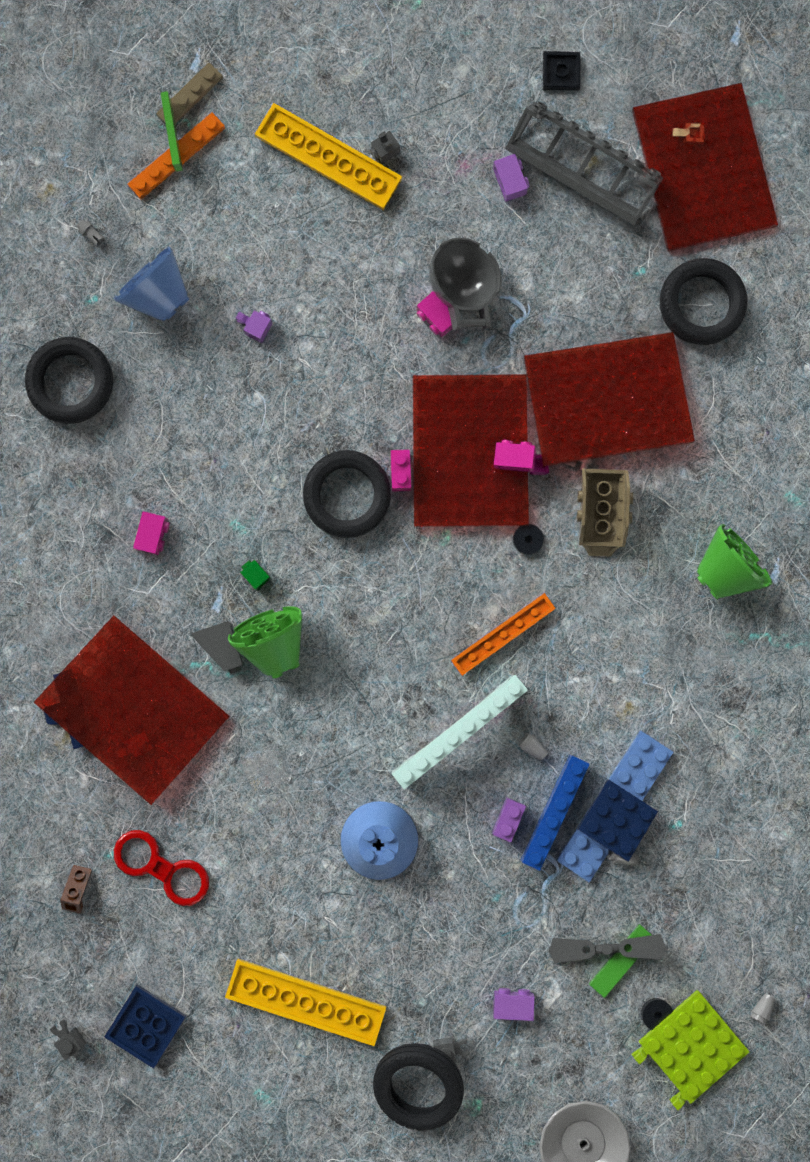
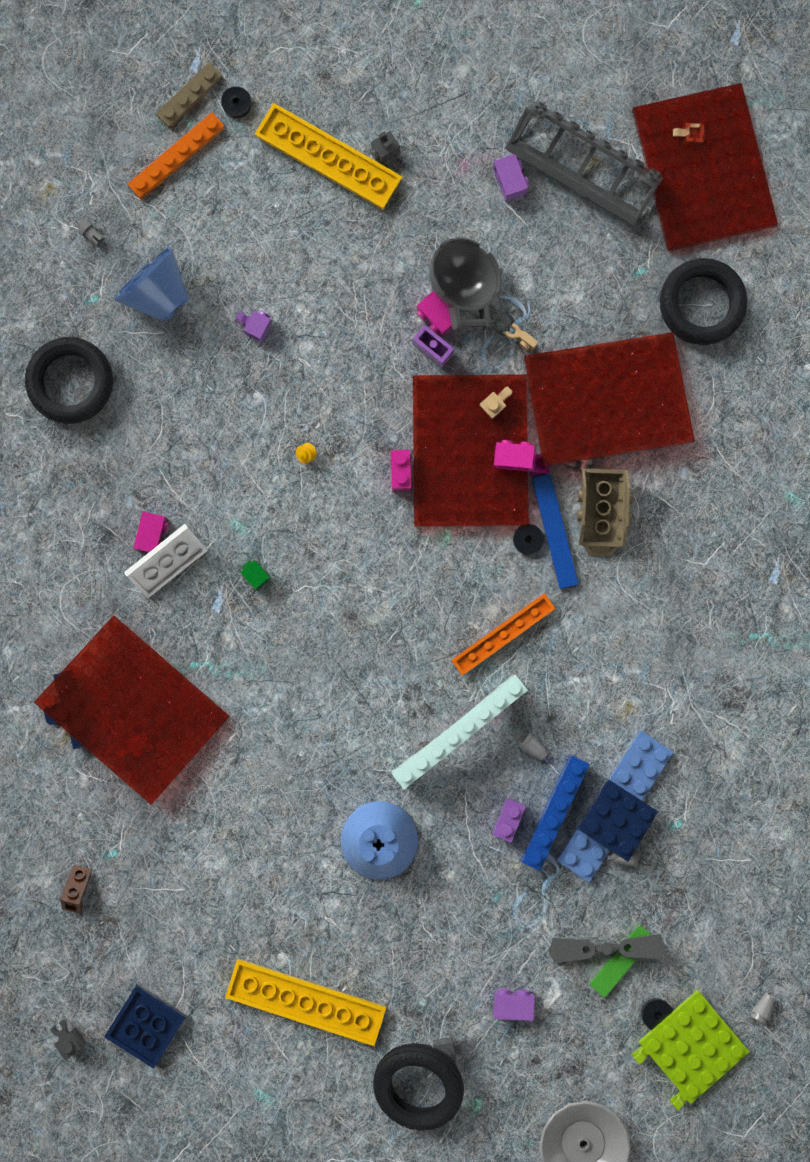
red bar [113,830,209,906] -> none
bright green tile [161,91,183,172] -> none
dark grey slope [191,621,244,674] -> none
bright green cone [228,606,303,678] -> none
black tyre [303,450,391,538] -> none
black tile [542,51,580,91] -> none
bright green cone [697,524,772,600] -> none
none -> white plate [124,524,208,598]
none -> black piece [221,86,252,118]
none -> yellow wheel [296,443,317,464]
none -> medium lavender brick [413,325,454,368]
none -> tan plate [479,386,513,419]
none -> tan plate [505,323,538,352]
none -> blue tile [532,474,578,589]

